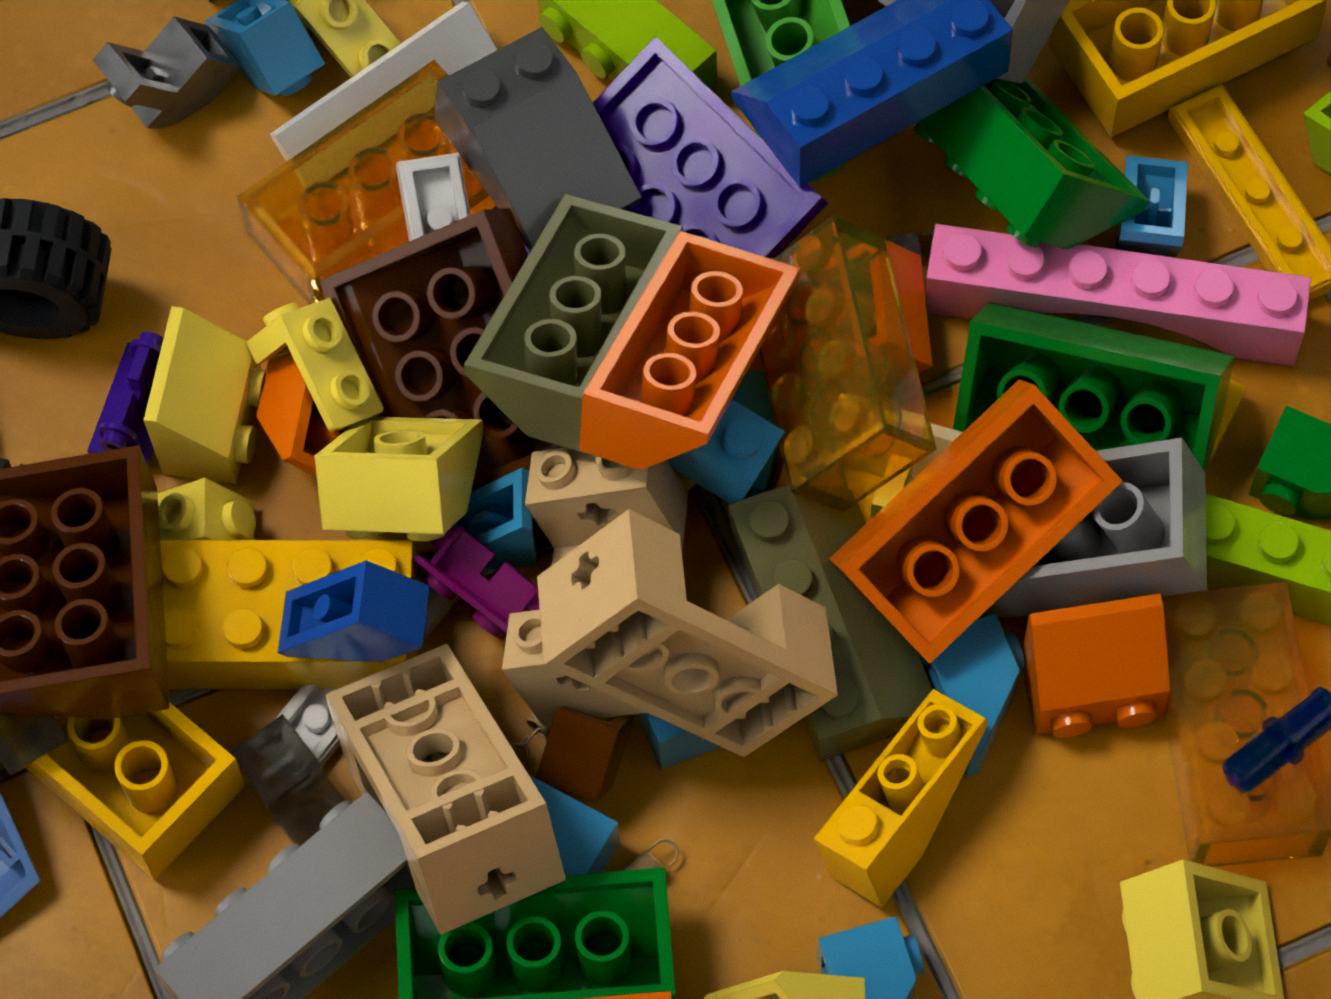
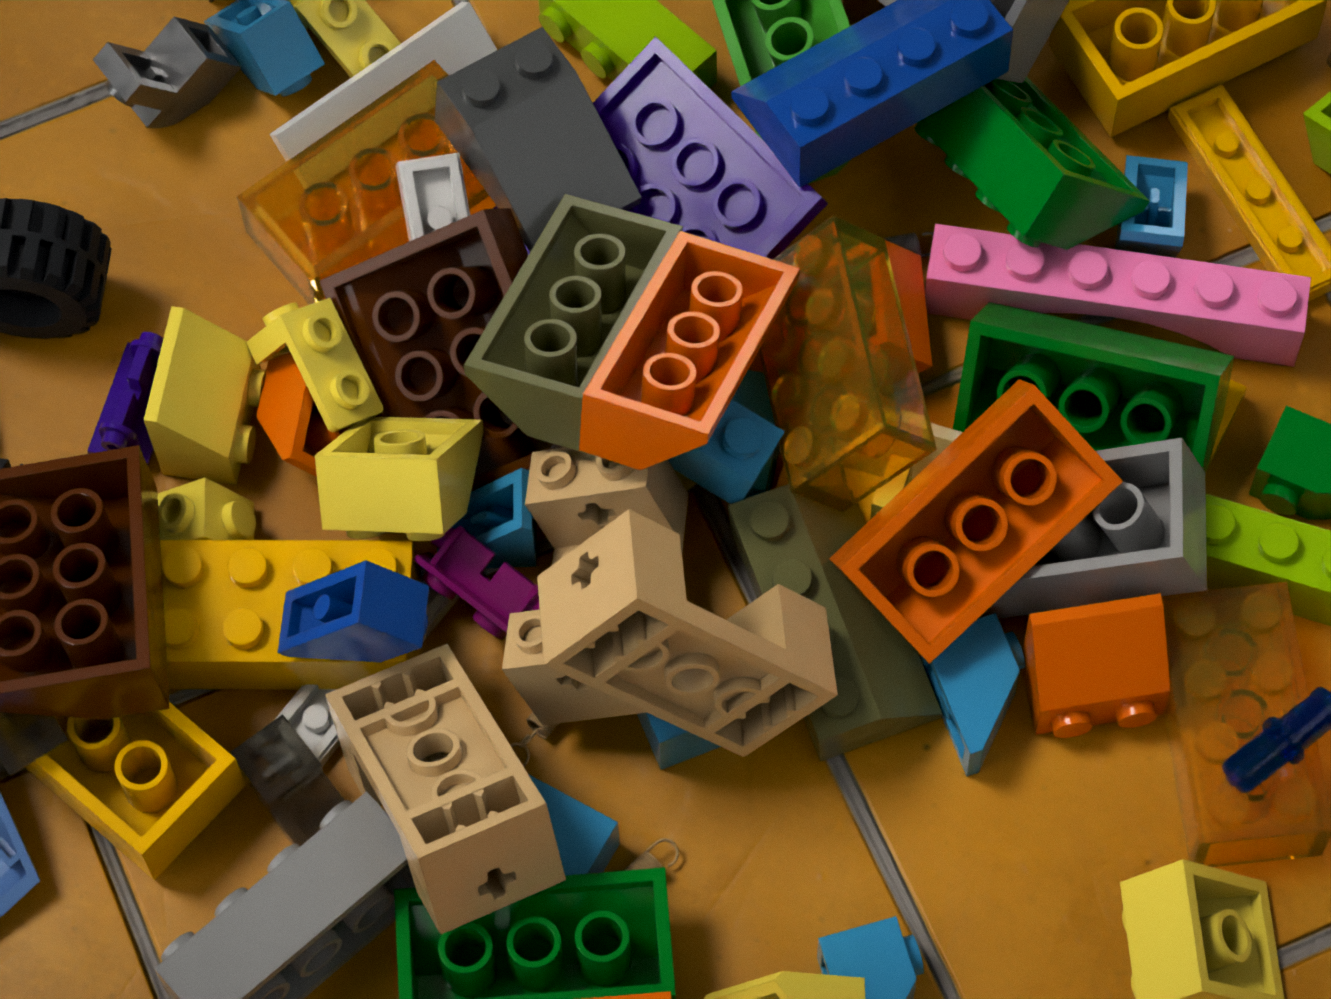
reddish brown panel [536,706,634,803] -> none
yellow slope [813,689,988,908] -> none

